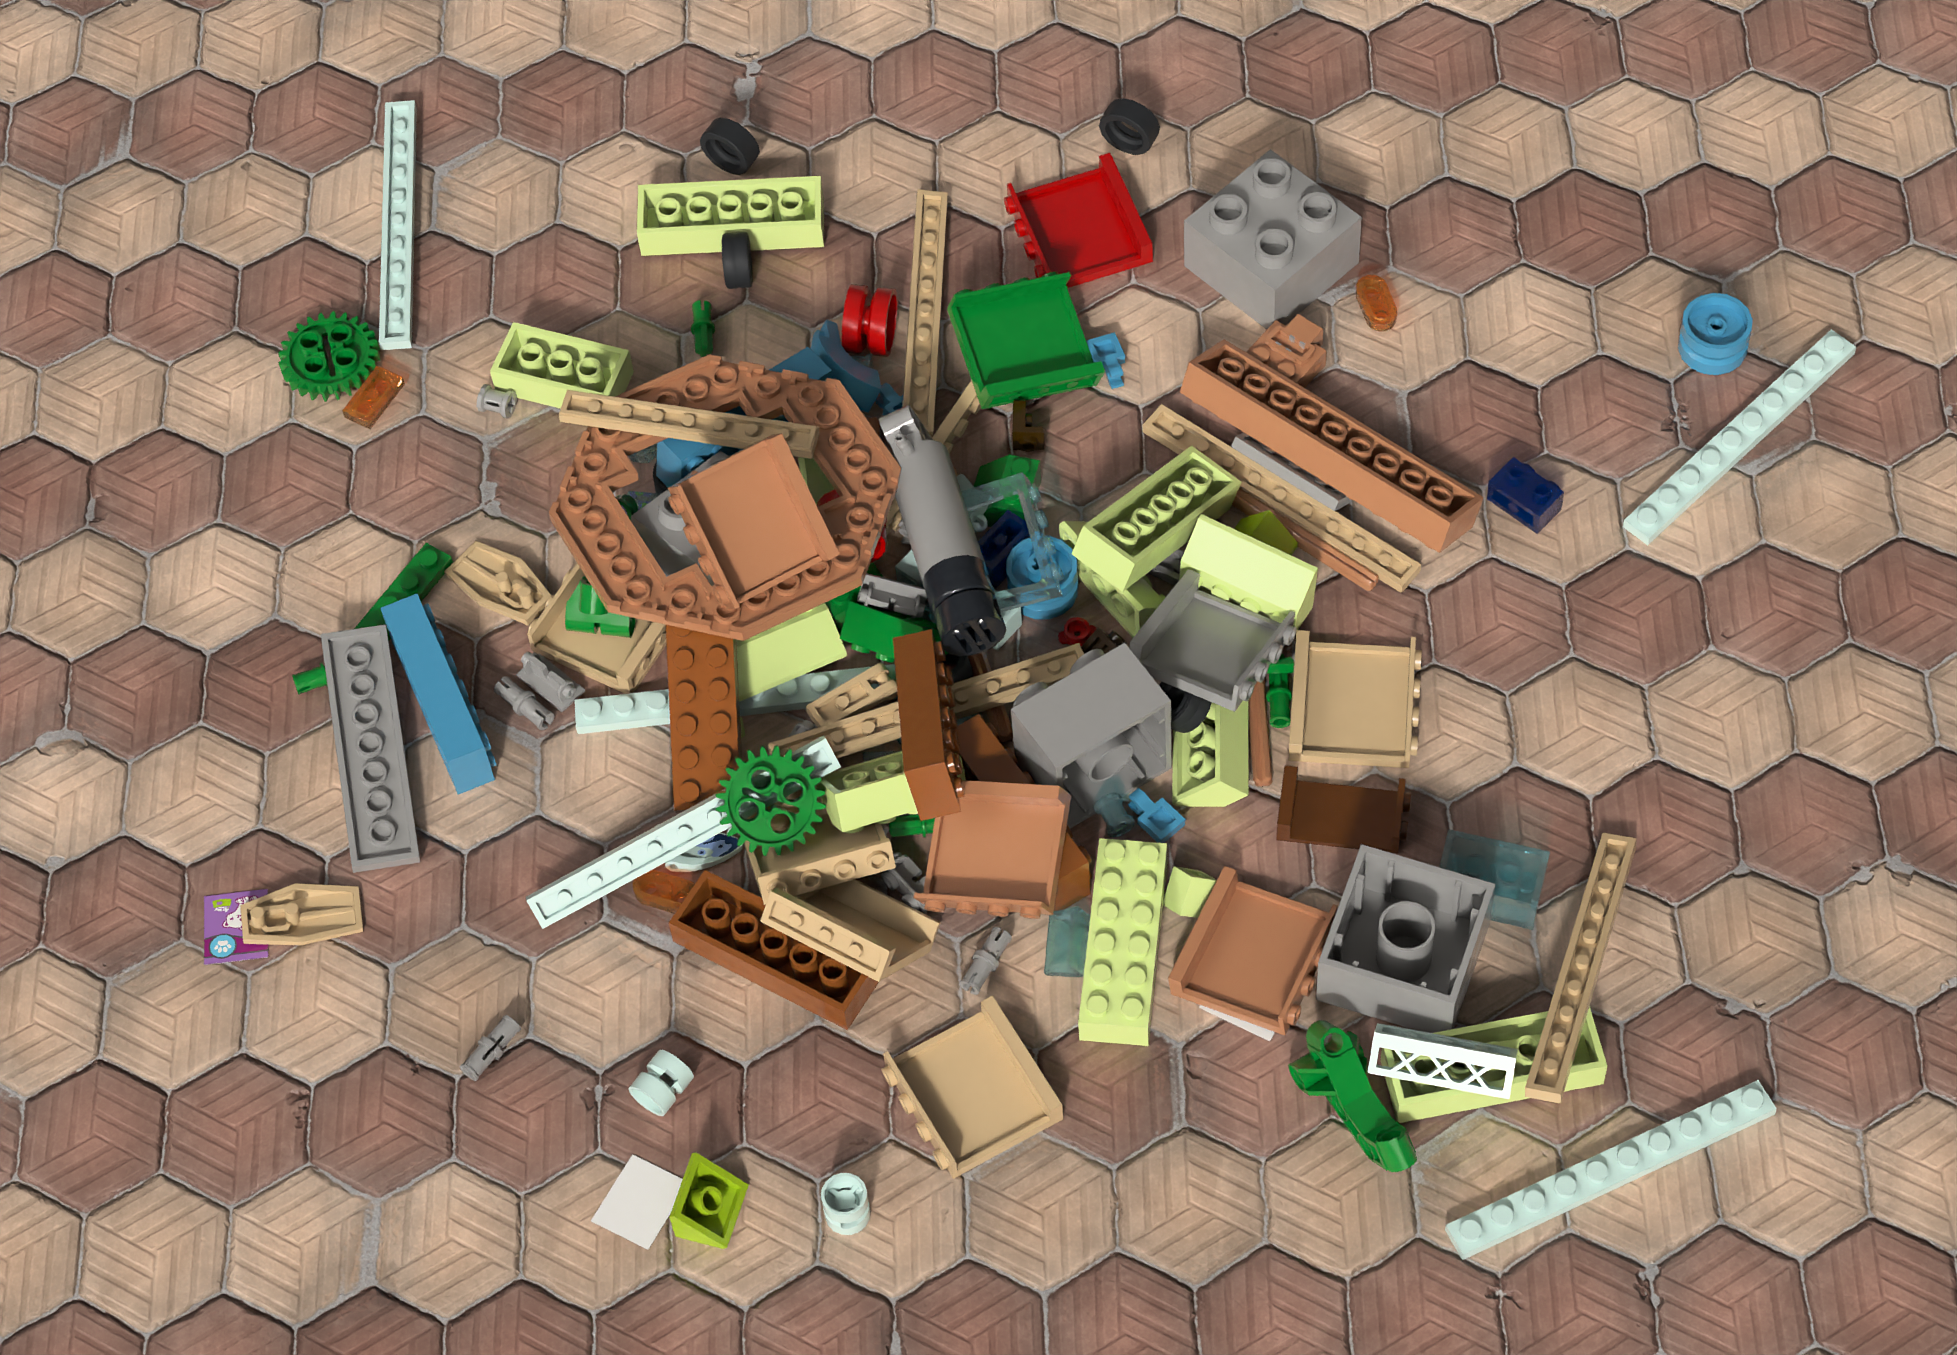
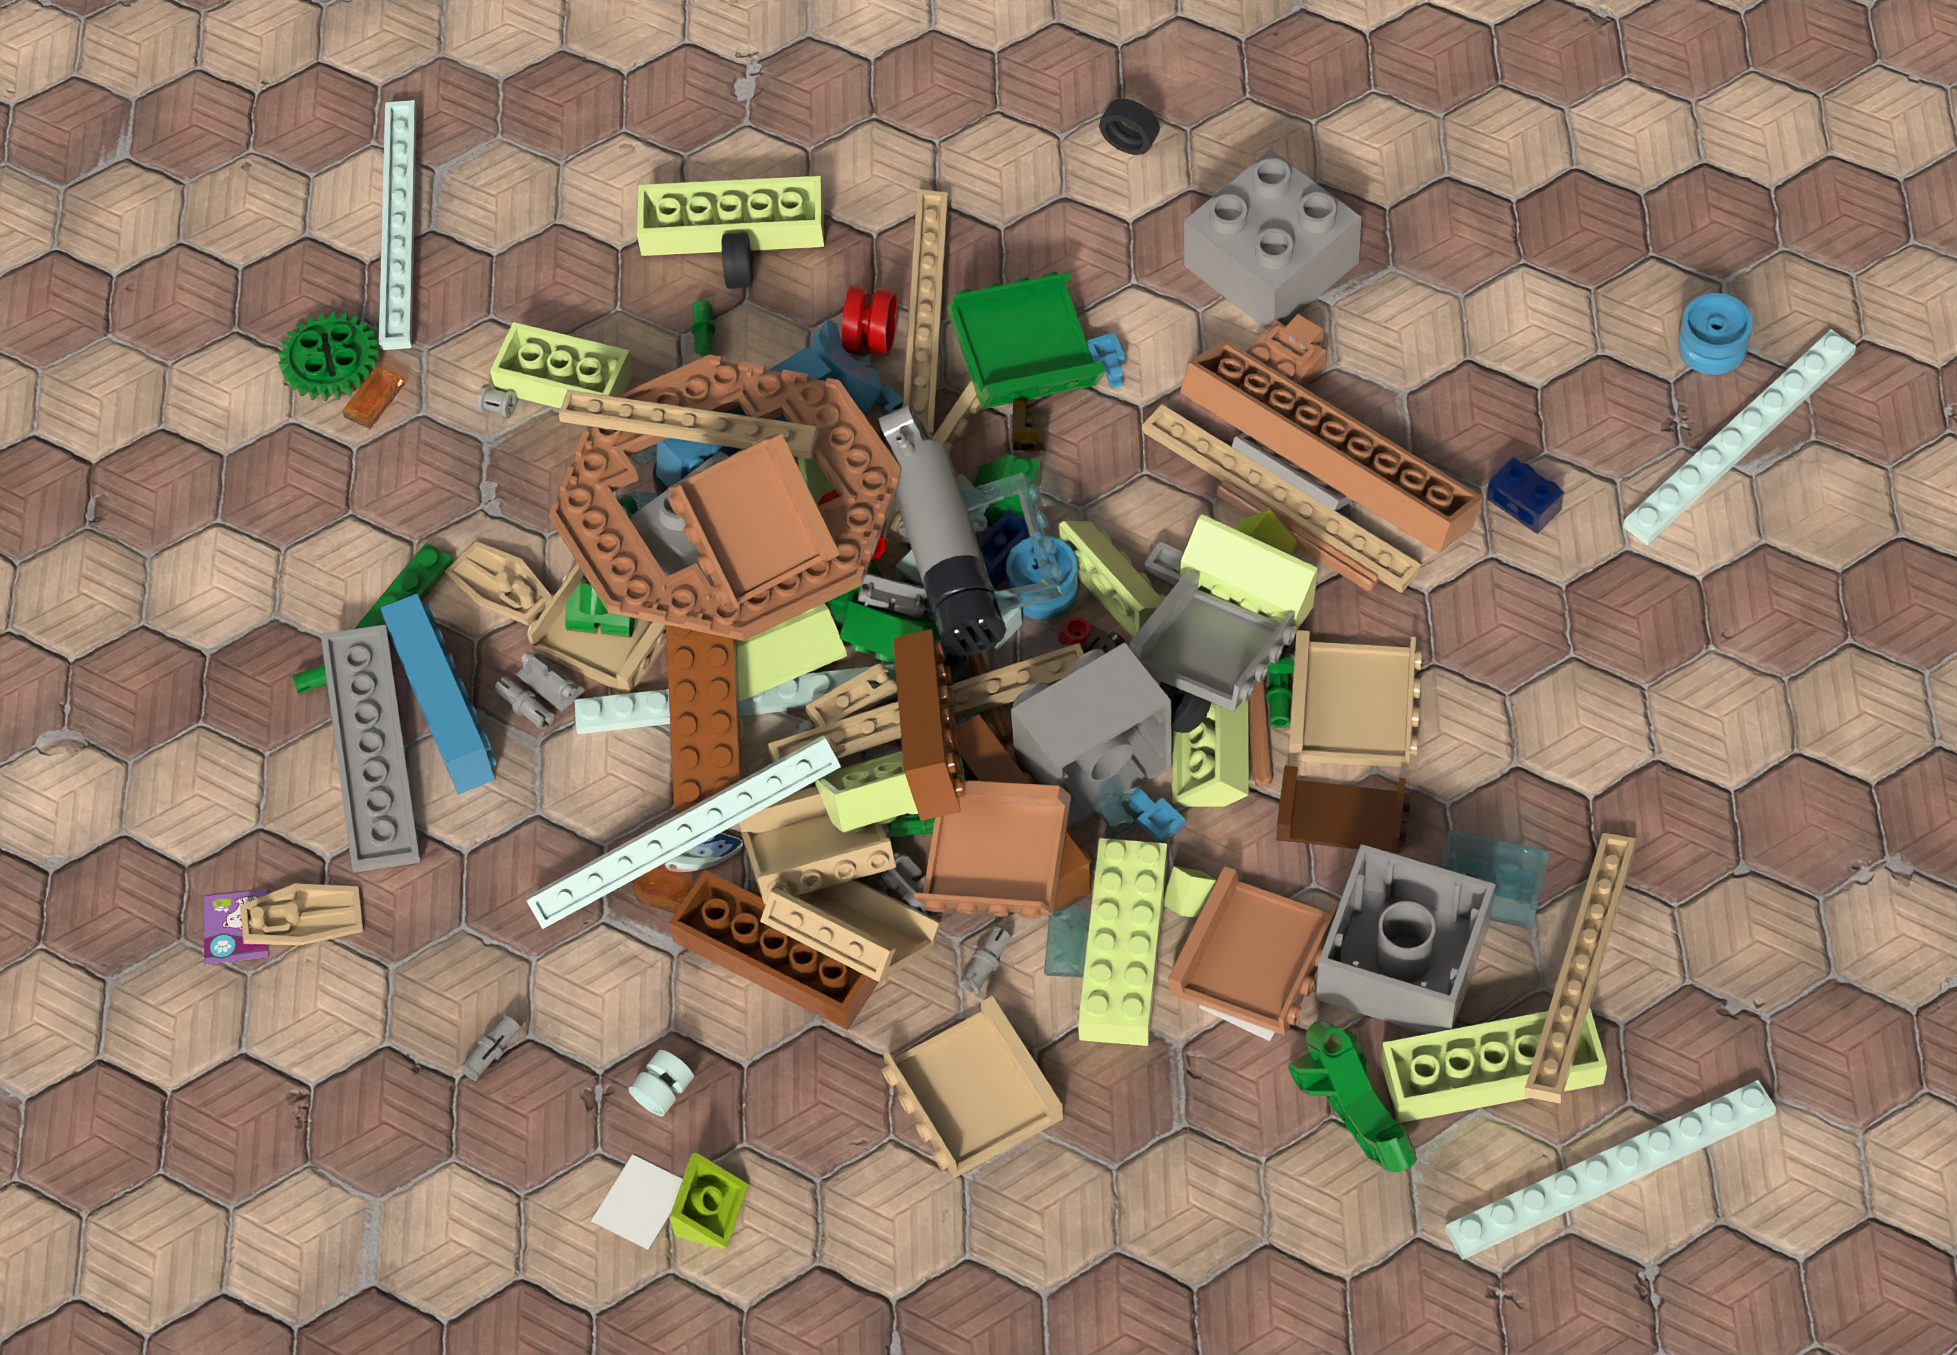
black tyre [700,117,760,175] -> none
green gear [715,745,826,856] -> none
light aqua wheel [821,1173,871,1235] -> none
red panel [1004,153,1153,288] -> none
yellowish green brick [1072,445,1242,592] -> none
clear orange plate [1356,275,1397,331] -> none
light aqua fence [1368,1023,1518,1099] -> none

